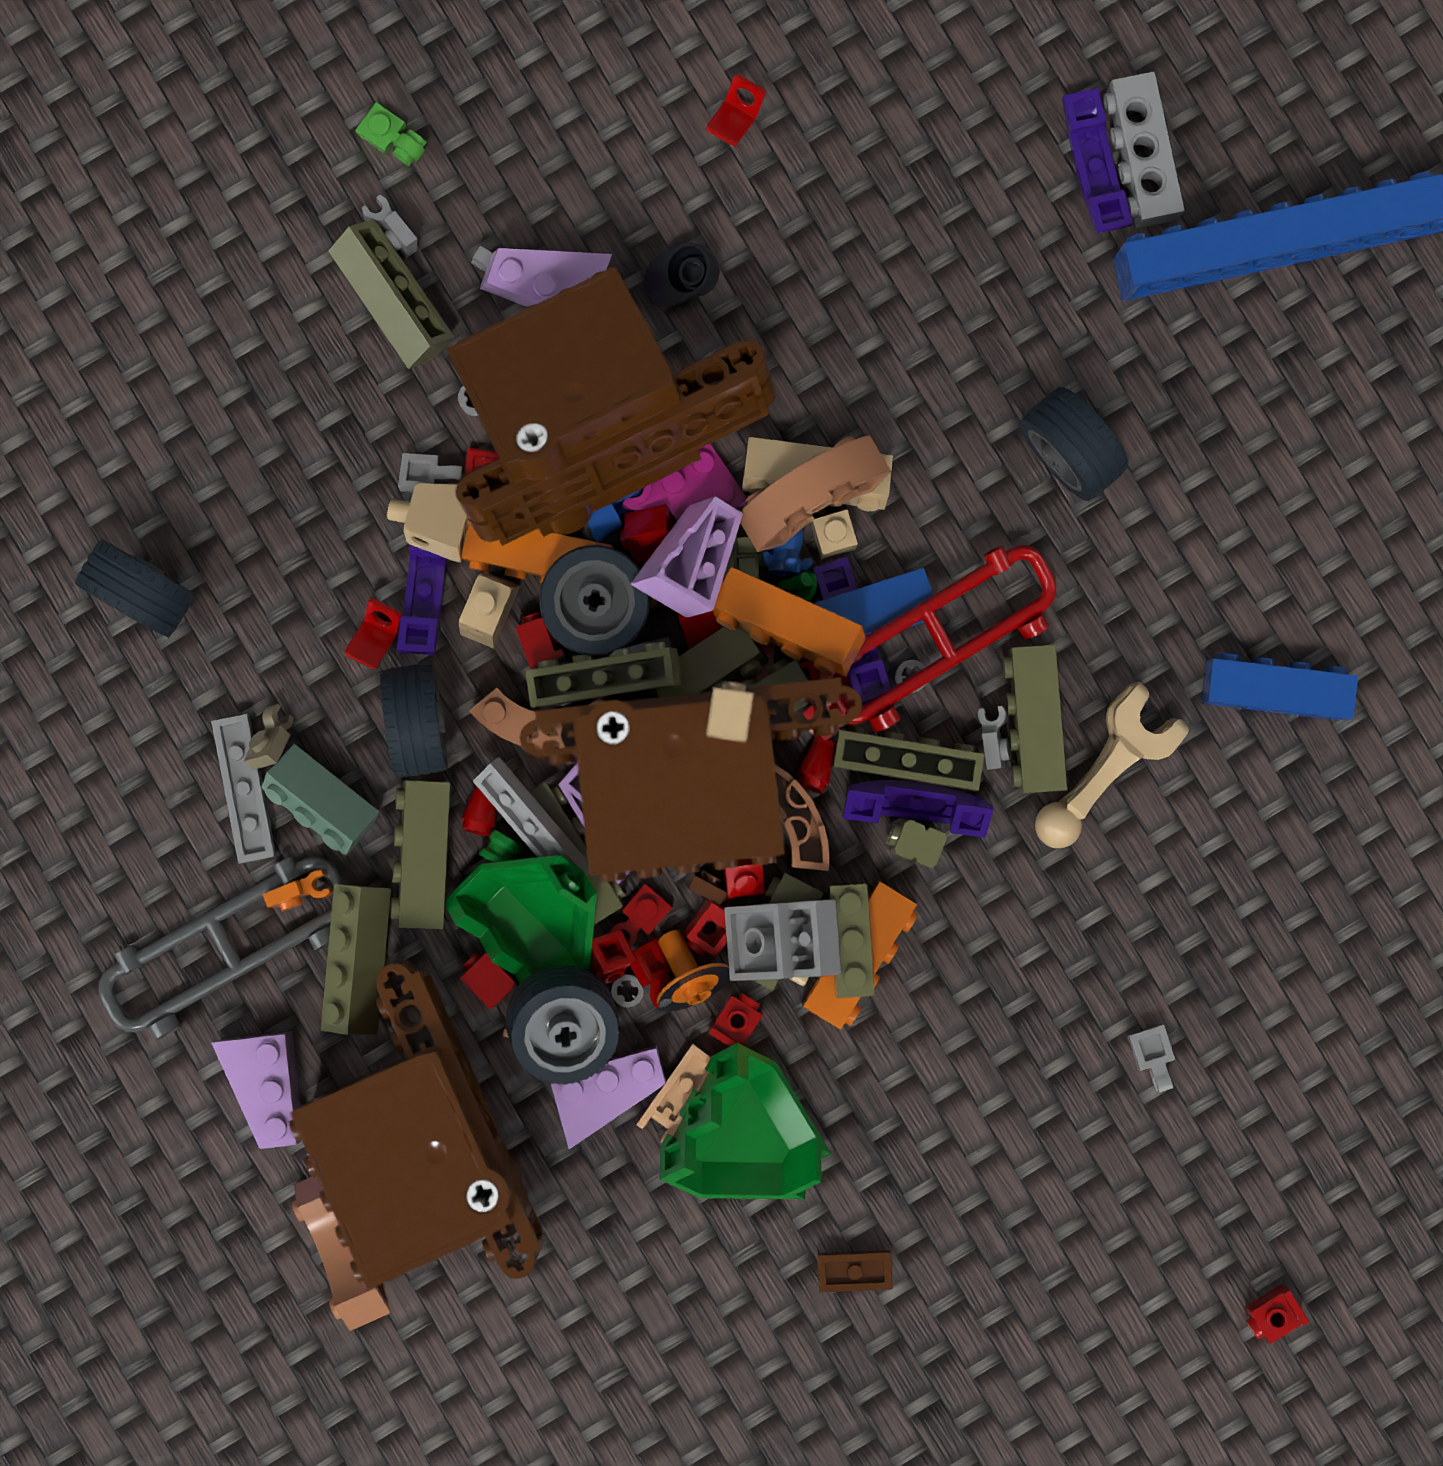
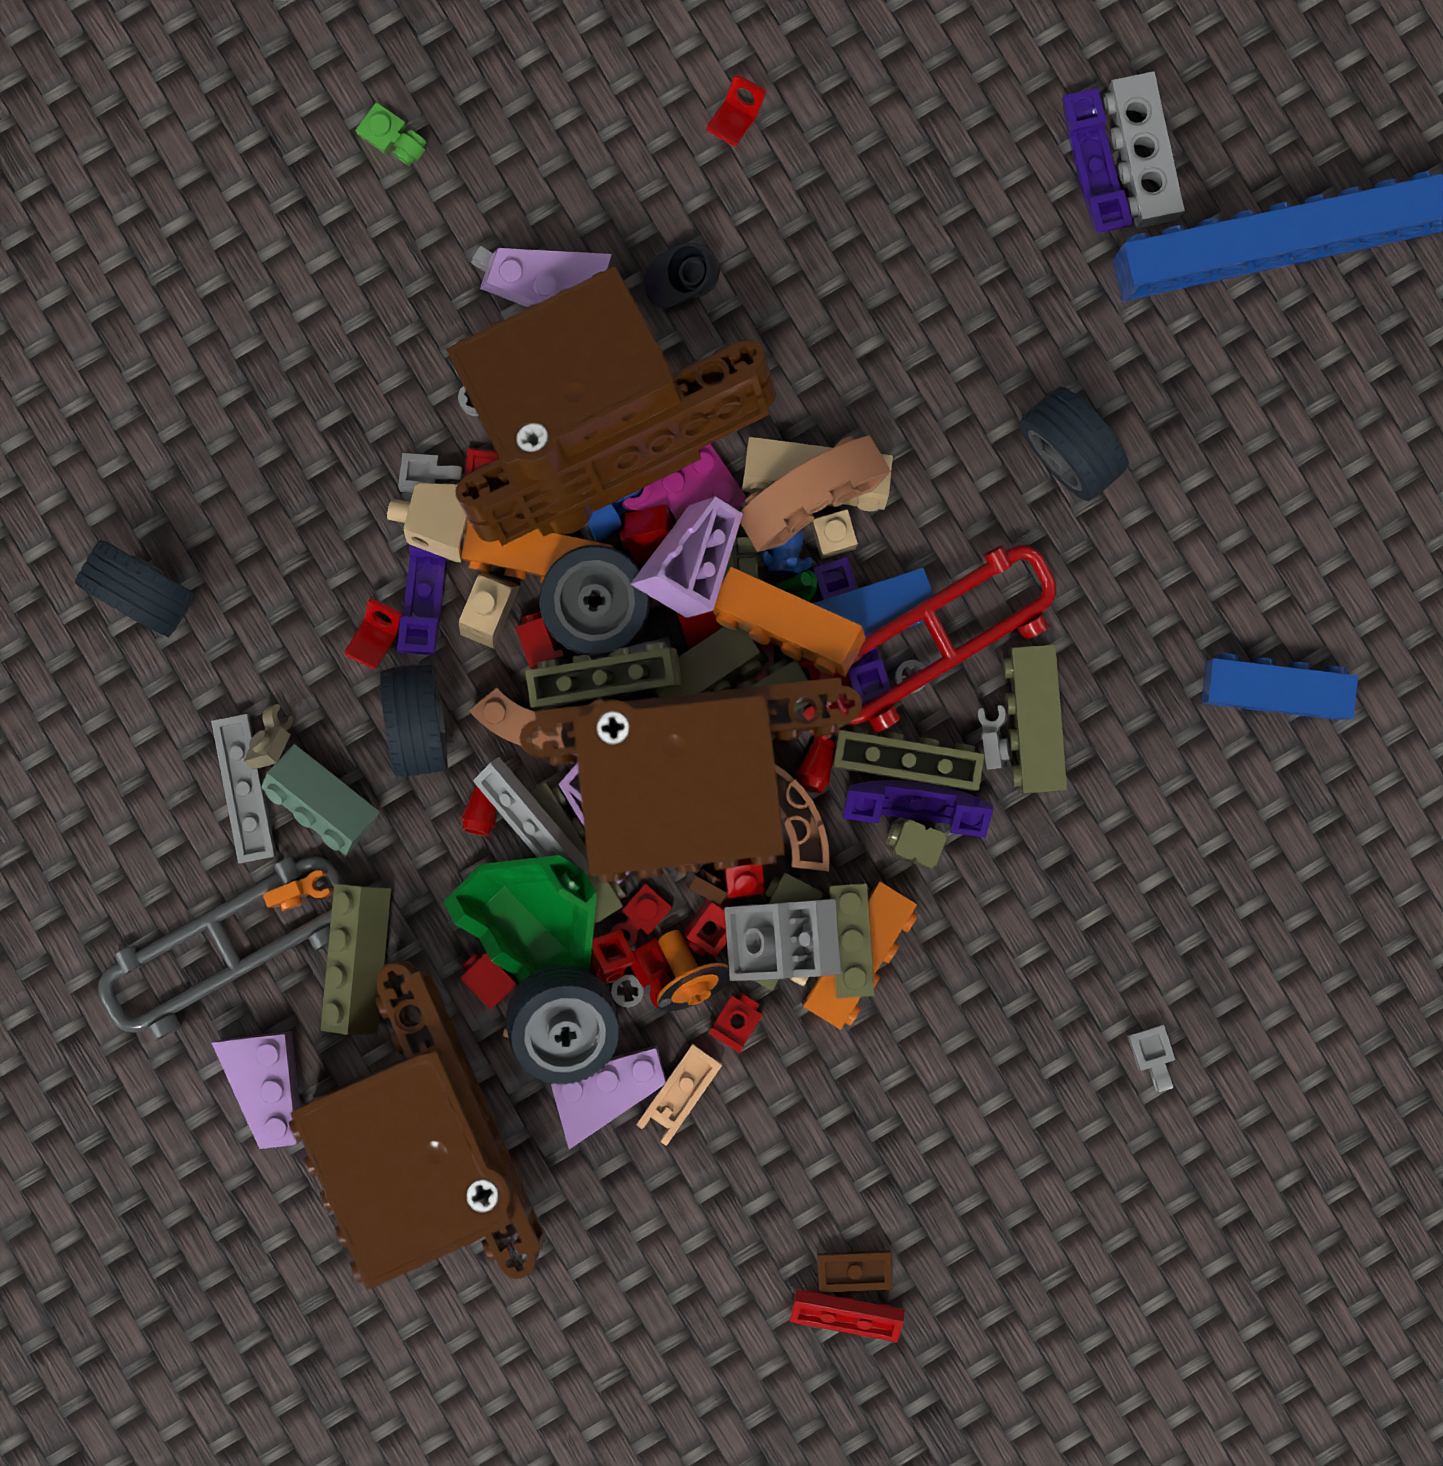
nougat brick [292,1176,391,1331] -> none
olive brick [328,219,454,369] -> none
light grey plate [362,195,417,259] -> none
olive brick [390,781,450,929] -> none
green wheel [478,830,524,863] -> none
green panel [659,1043,831,1199] -> none
tan brick [707,682,753,742] -> none
tan piece [1035,681,1189,848] -> none
red brick [1245,1284,1309,1344] -> none
none -> red plate [789,1289,905,1342]

